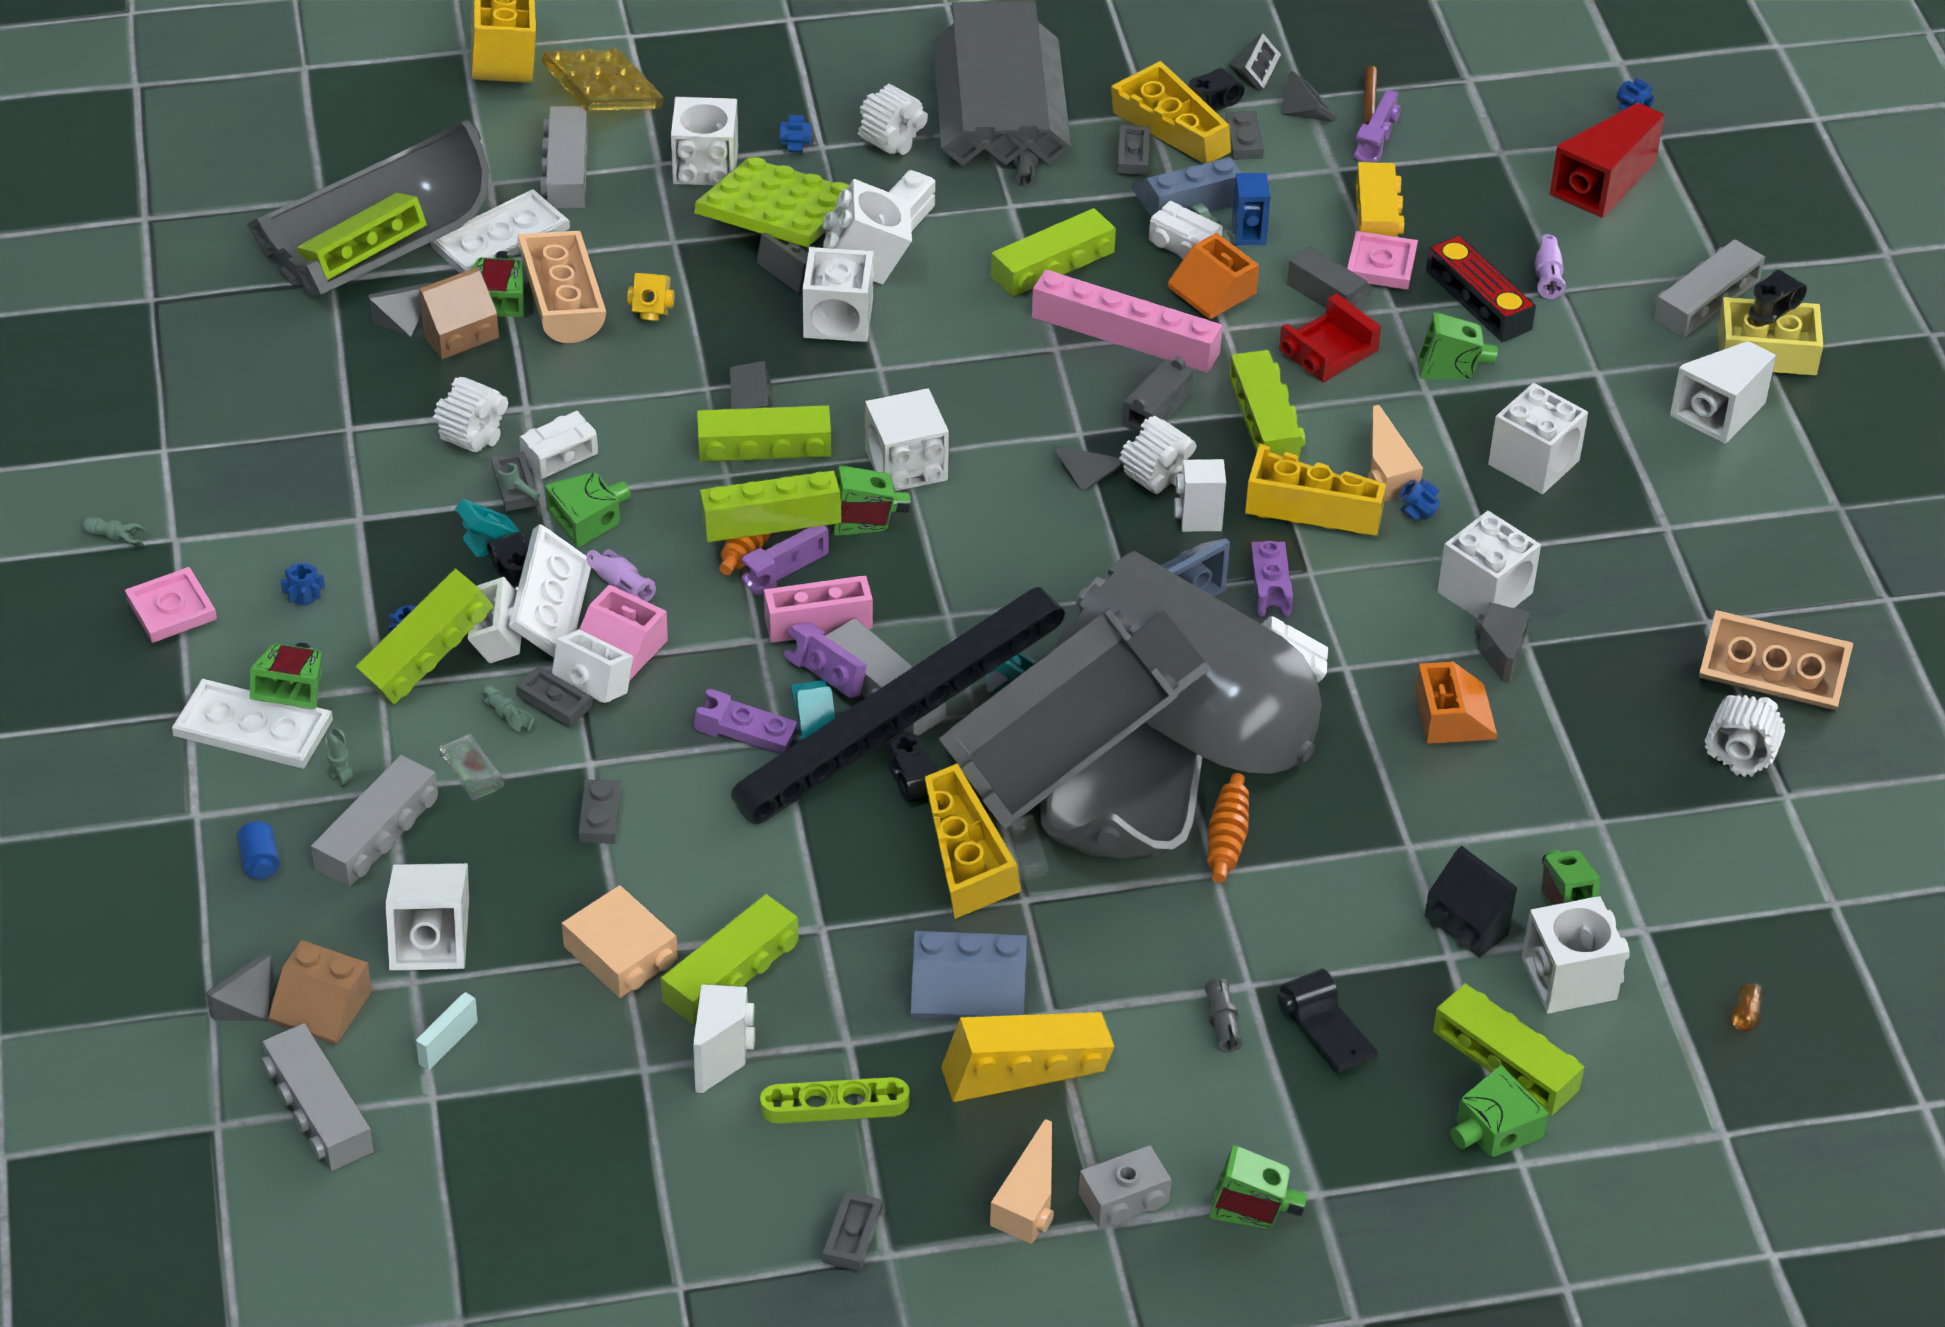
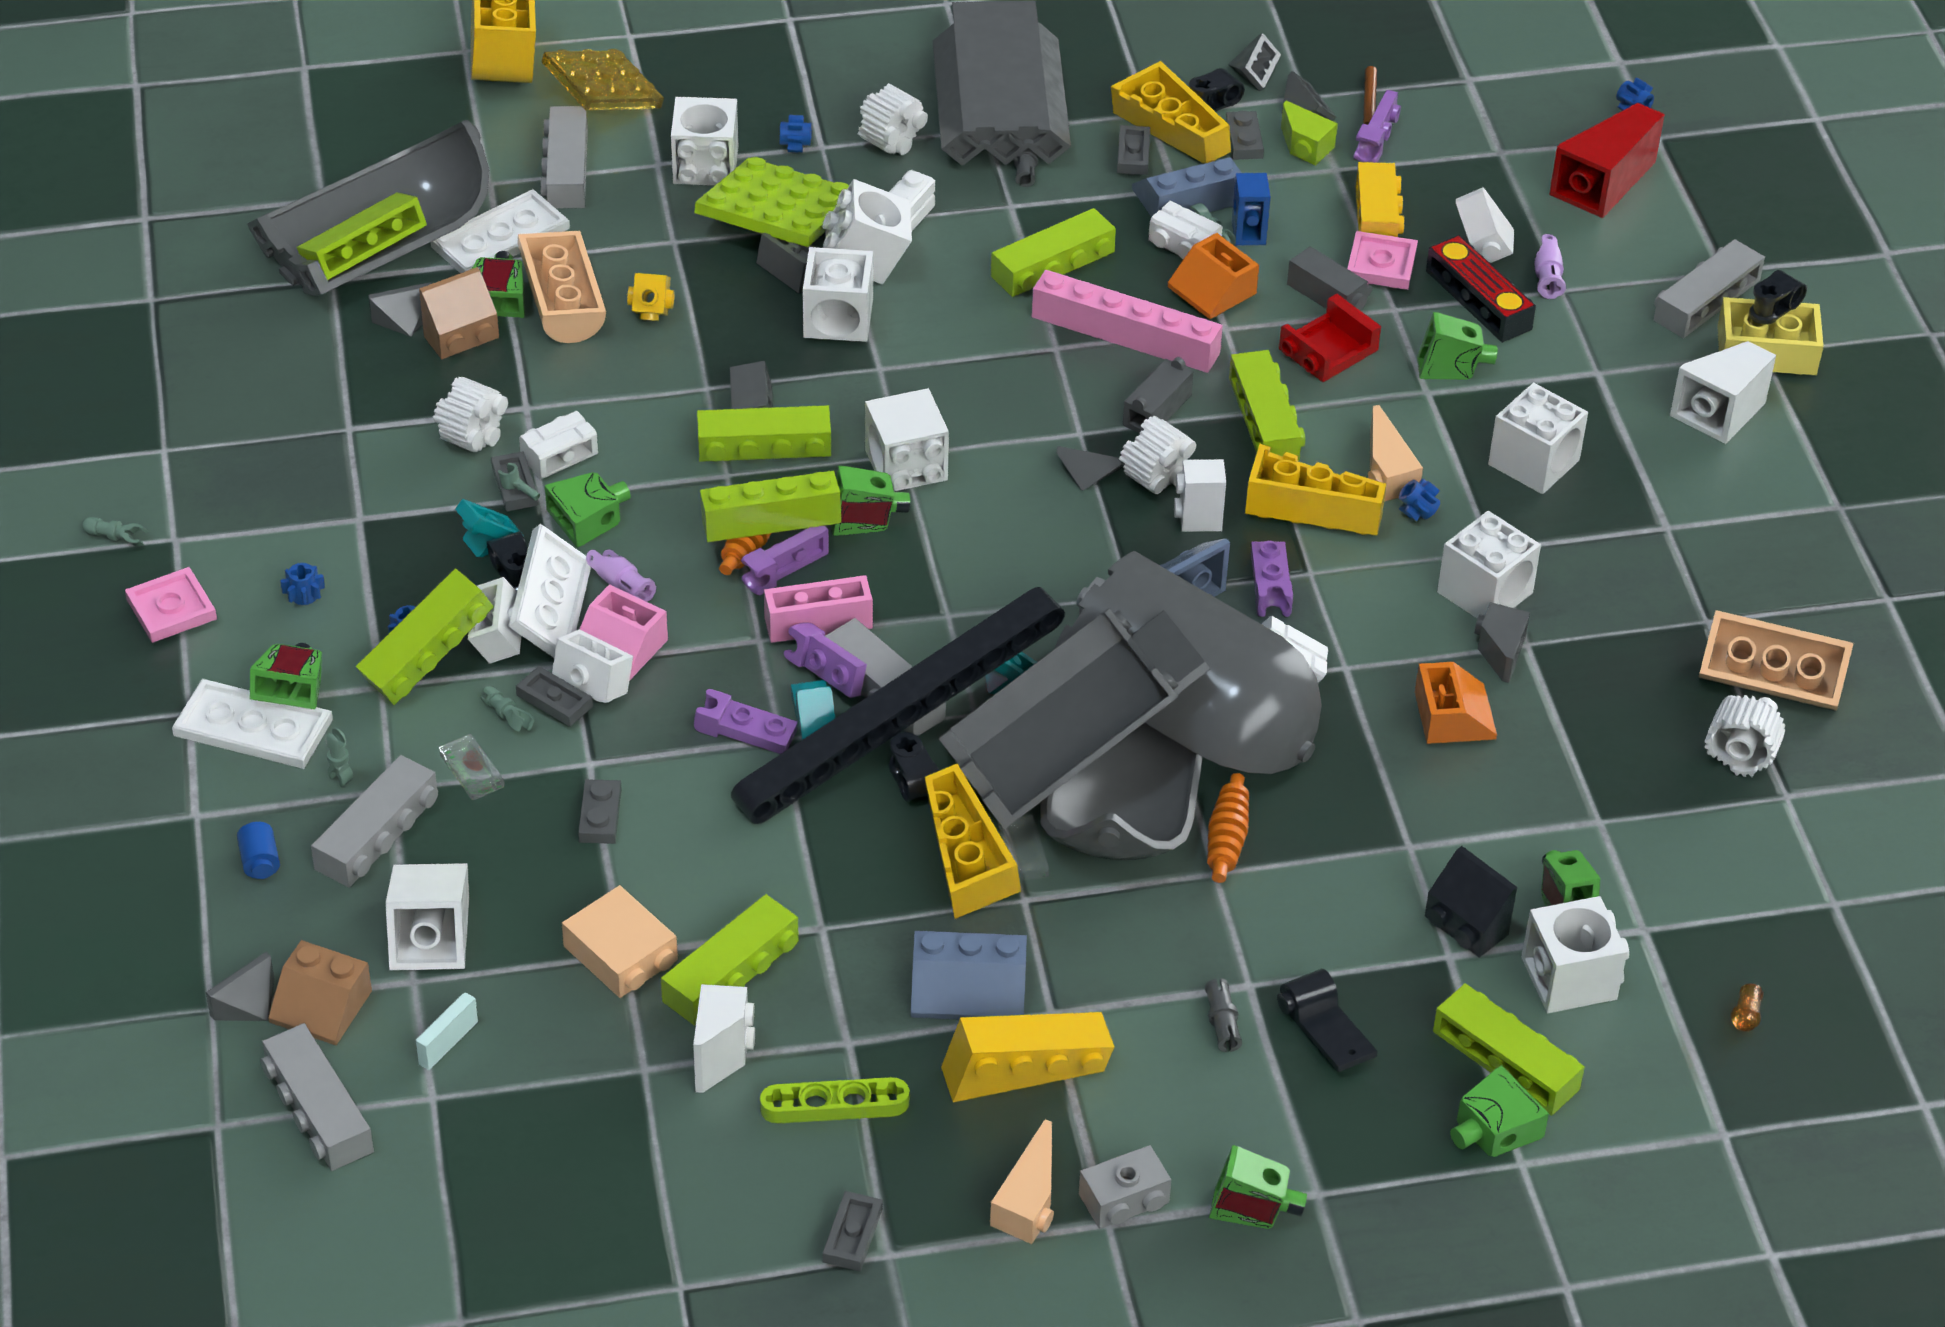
none -> lime slope [1281,100,1338,166]
none -> white slope [1456,187,1514,263]

